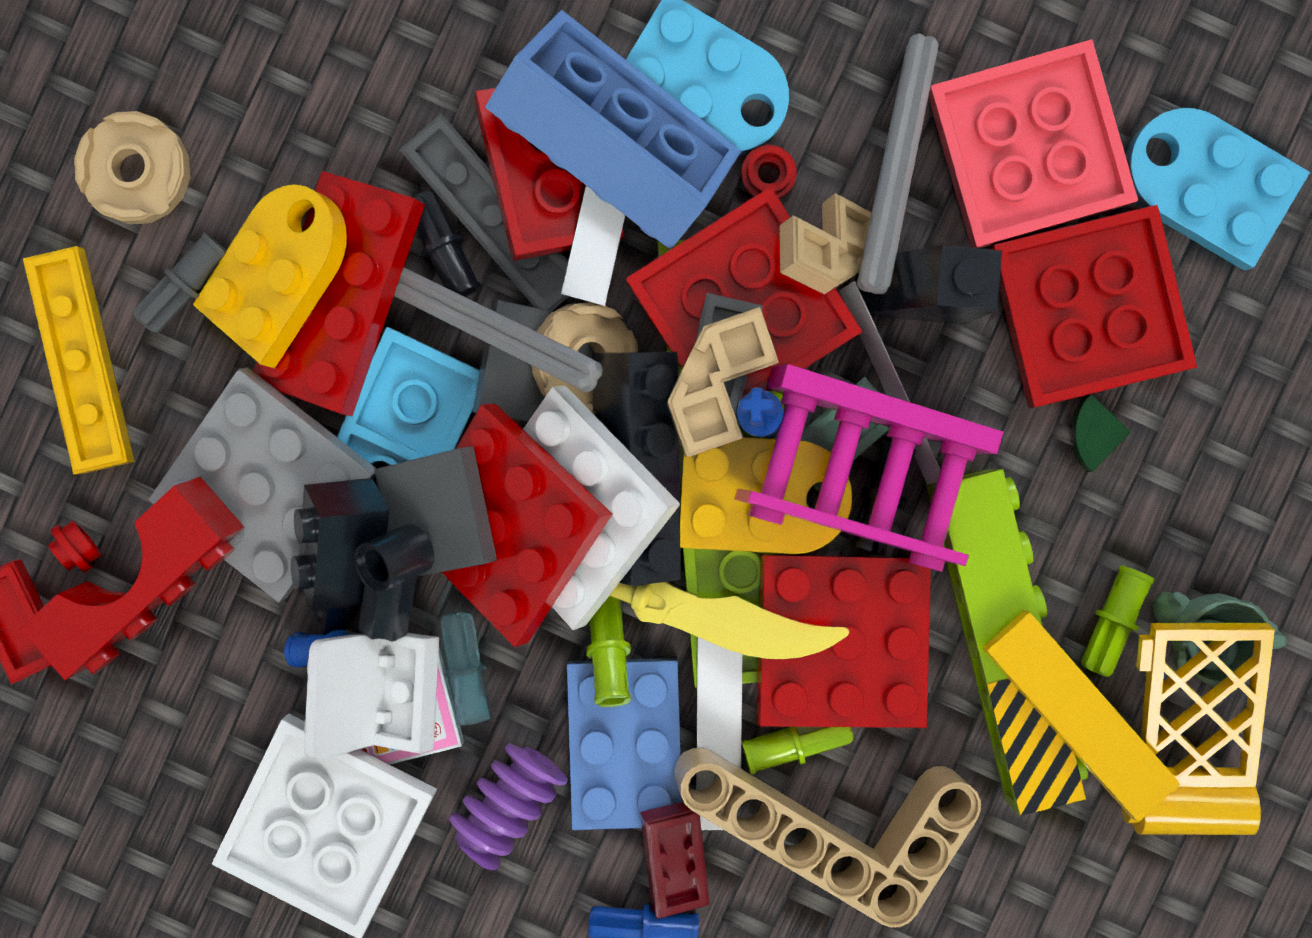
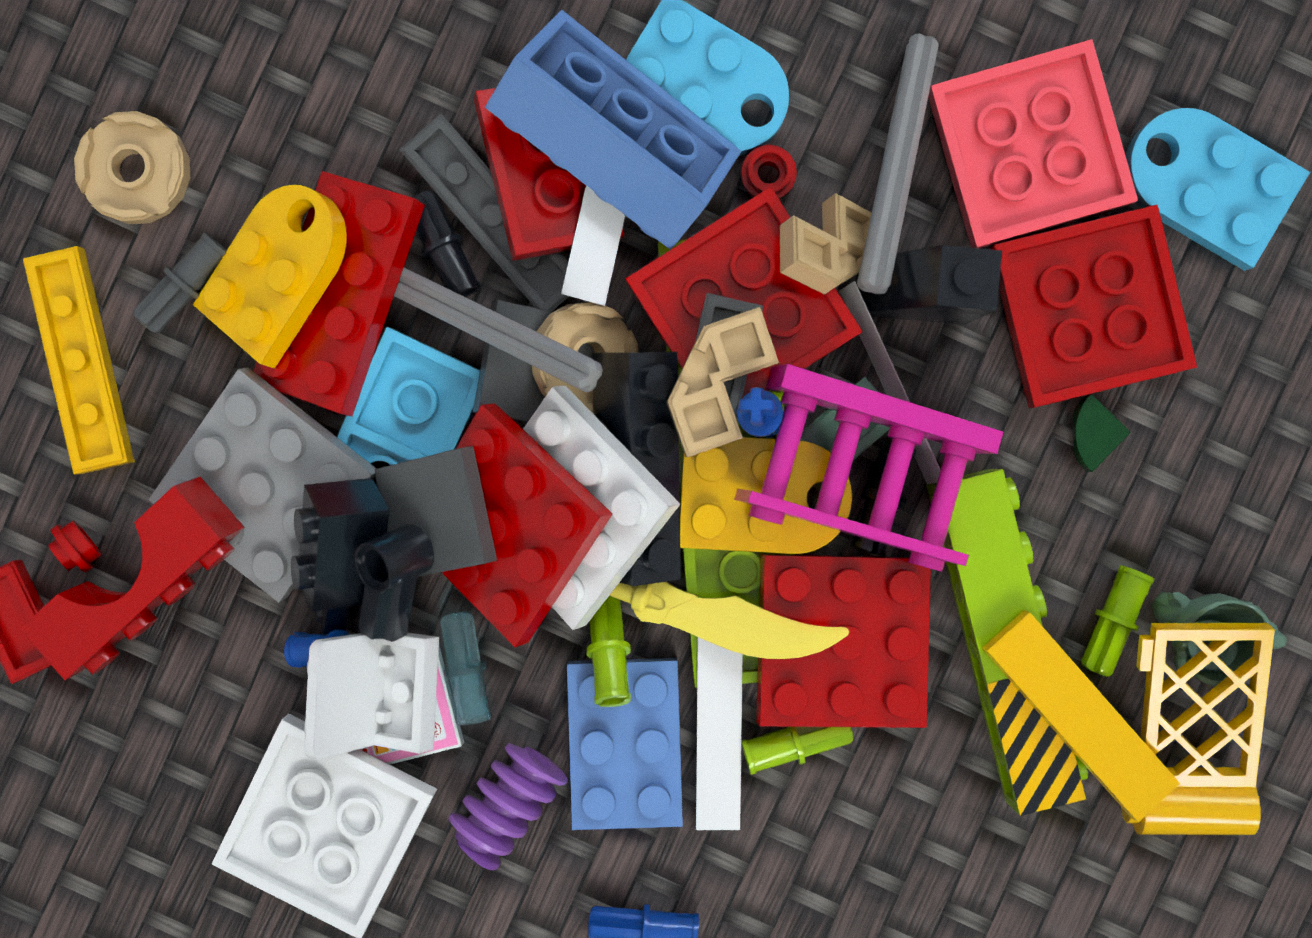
dark red plate [640,801,710,919] -> none
tan beam [674,748,981,928] -> none

